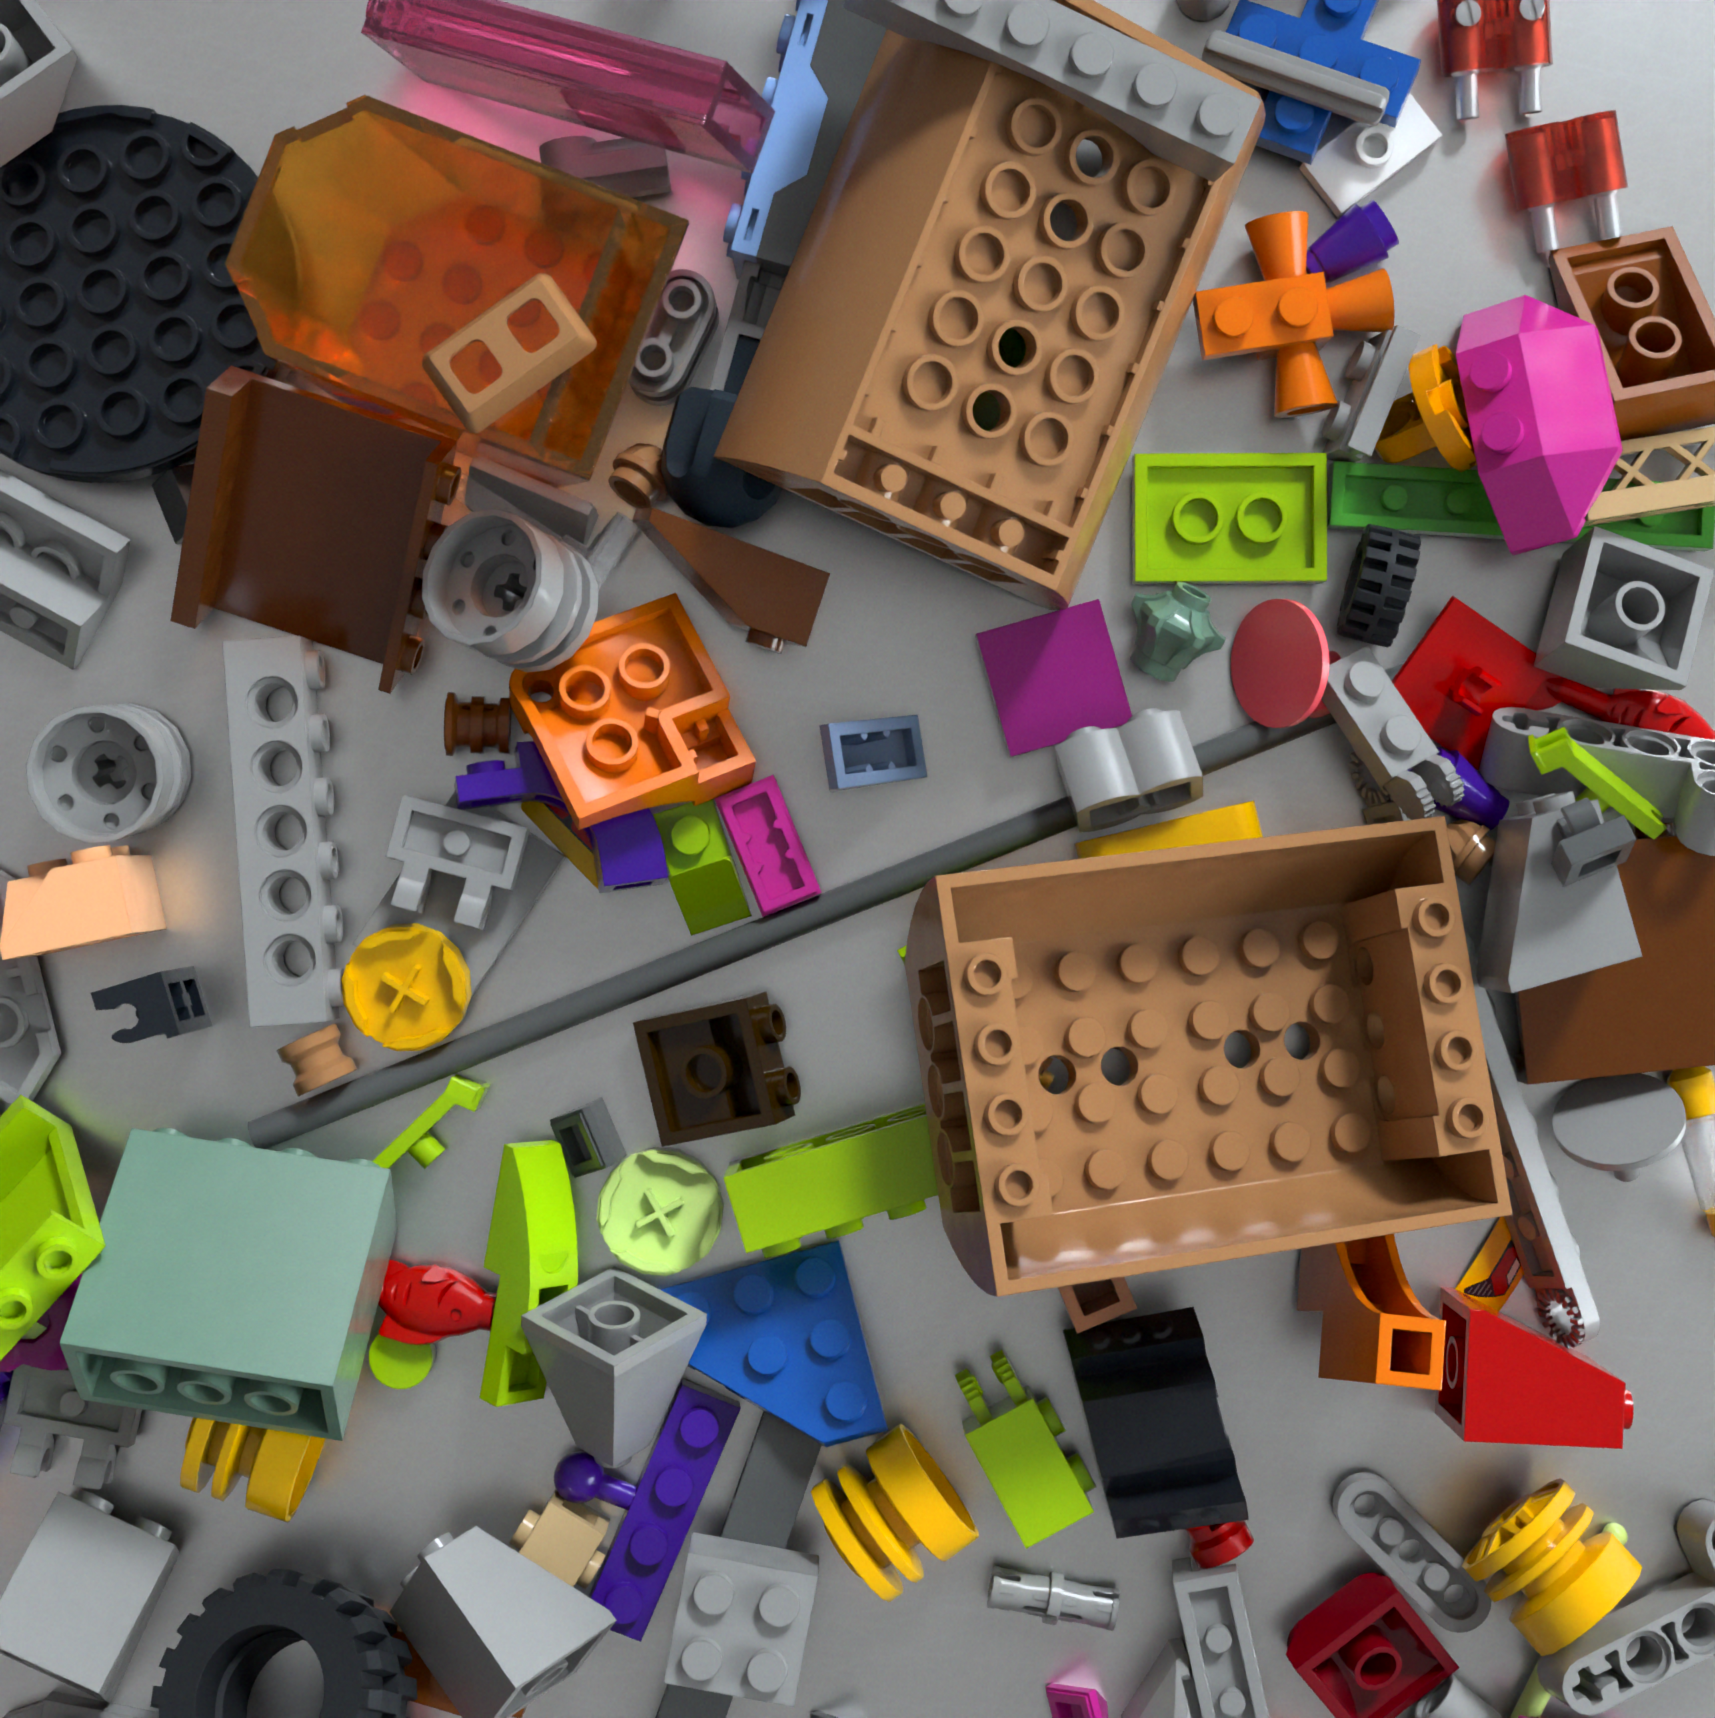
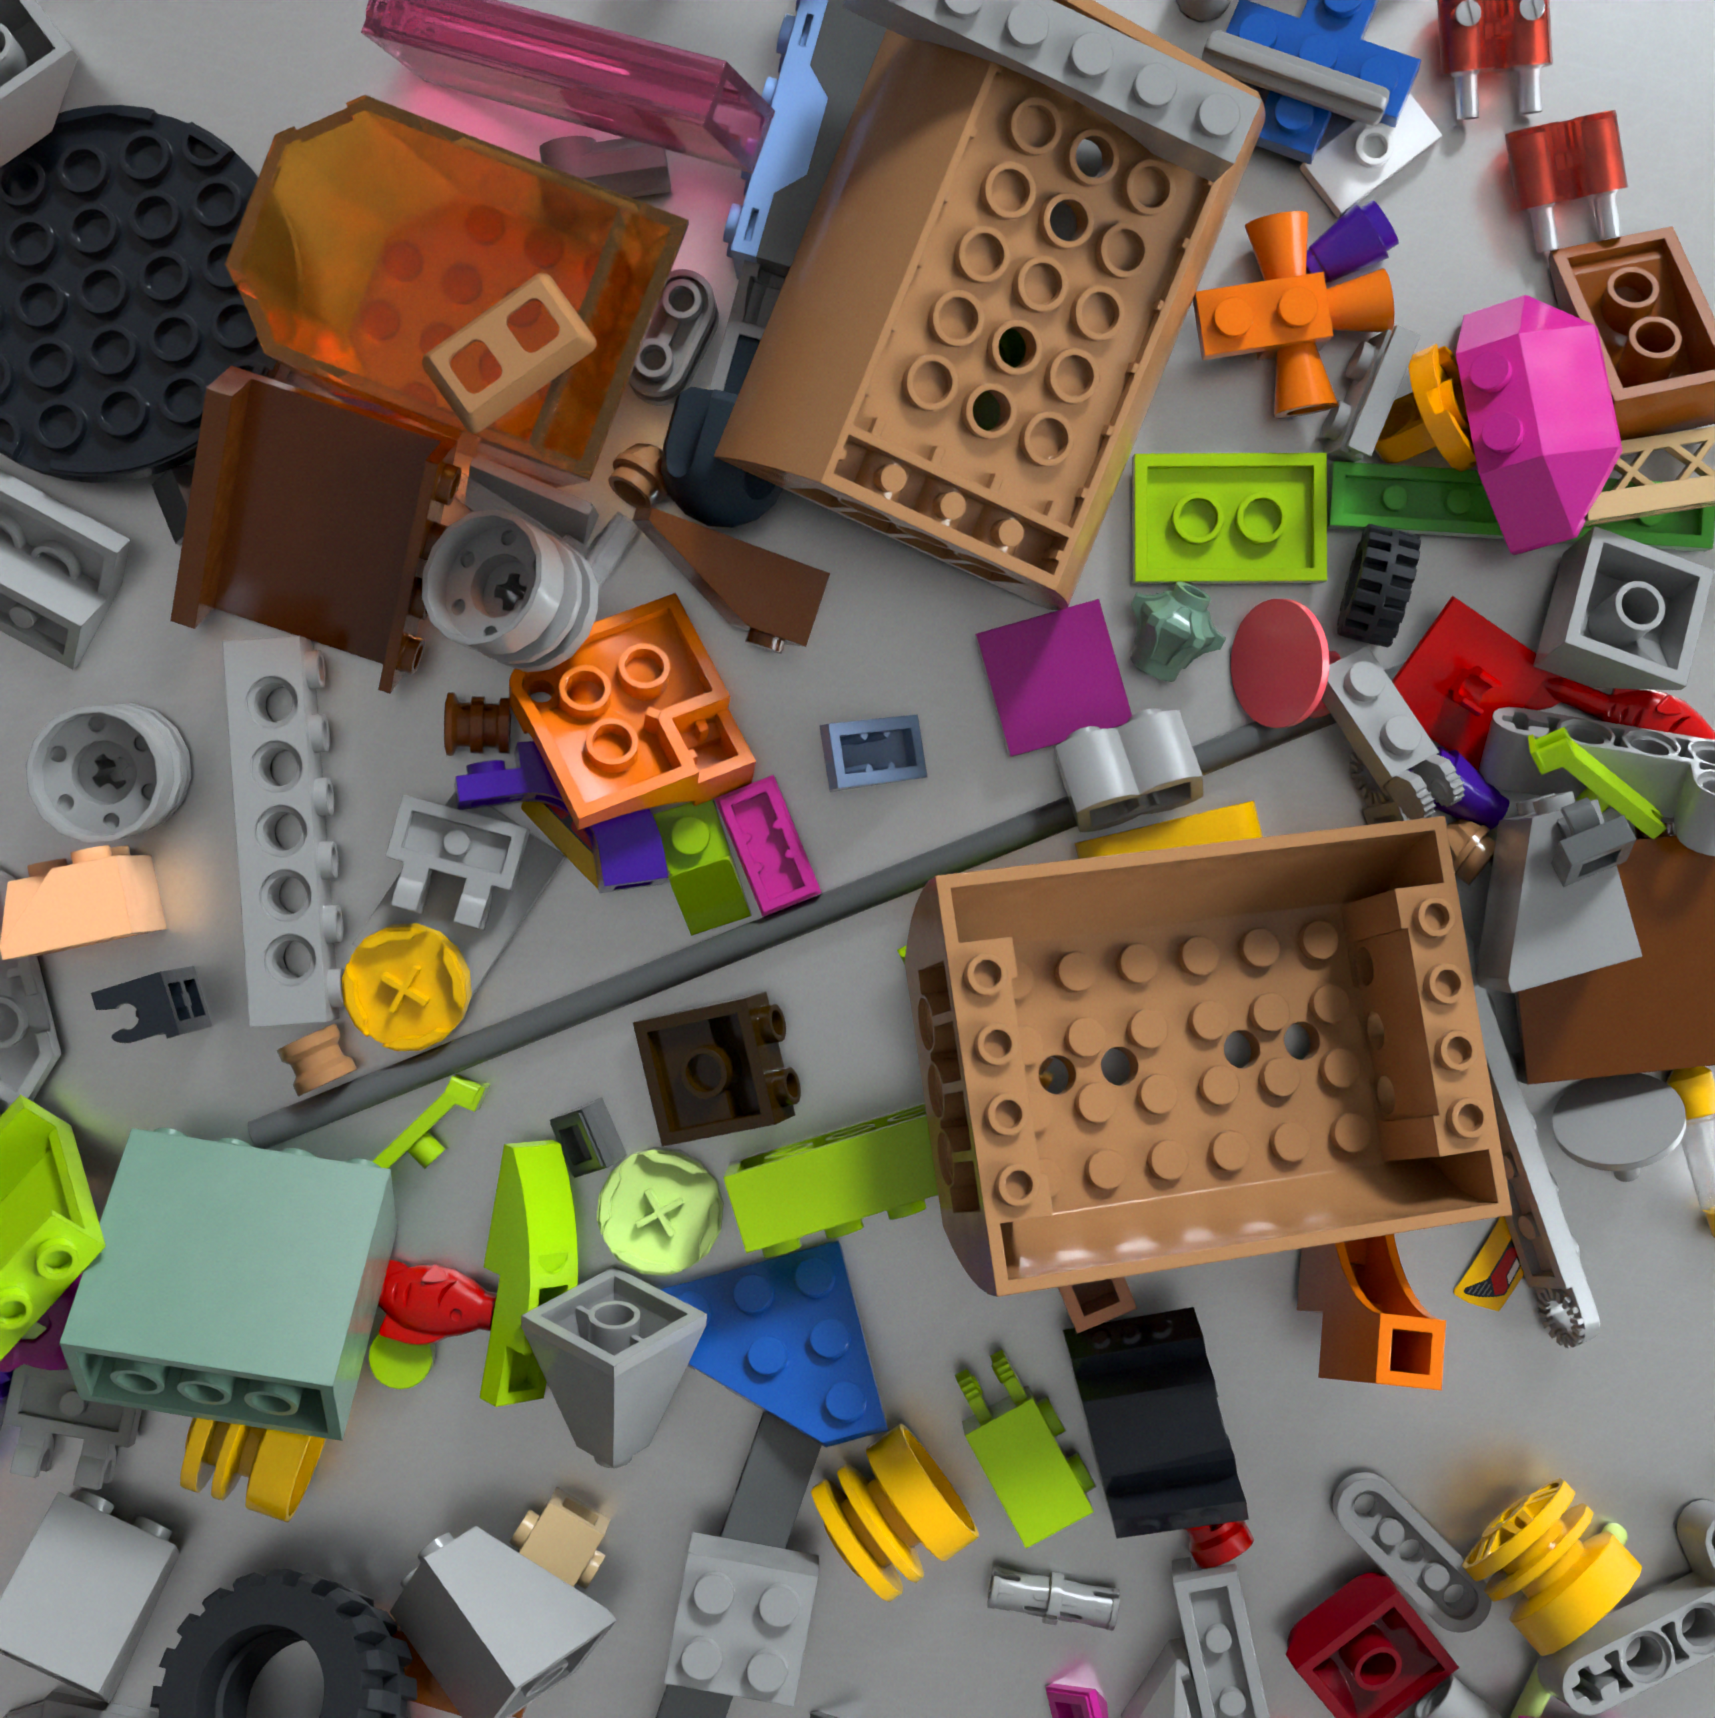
dark purple plate [554,1379,741,1642] -> none
red slope [1435,1287,1634,1449] -> none

